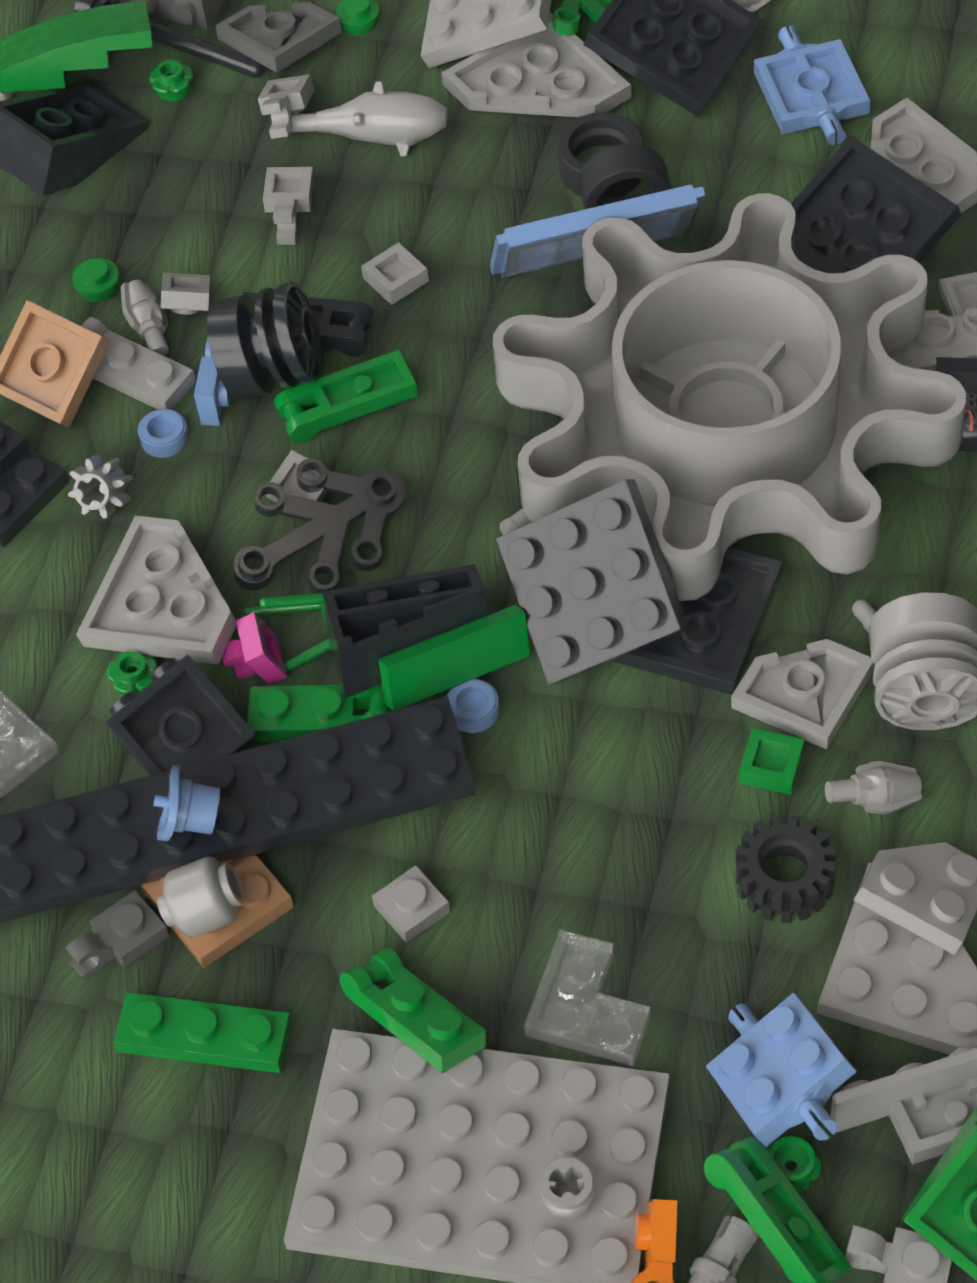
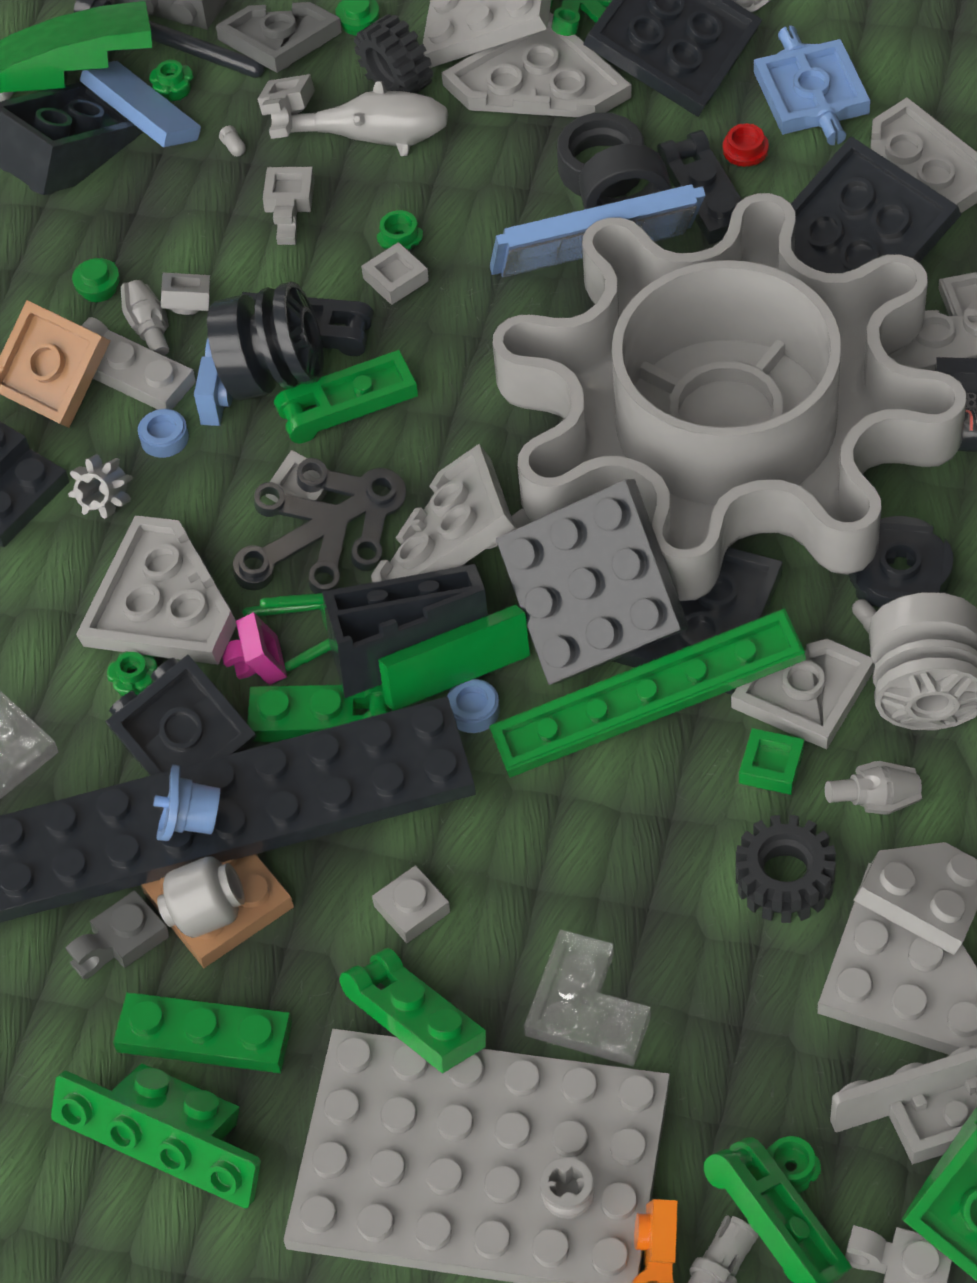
medium blue plate [706,992,857,1147] -> none
none -> green bracket [51,1063,261,1208]
none -> medium blue tile [80,61,201,148]
none -> light grey piece [219,125,246,157]
none -> black tyre [354,14,433,94]
none -> light grey plate [371,444,516,582]
none -> green plate [377,210,423,251]
none -> green tile [489,608,806,778]
none -> black plate [657,130,742,244]
none -> red plate [723,123,769,167]
none -> black plate [849,516,953,608]

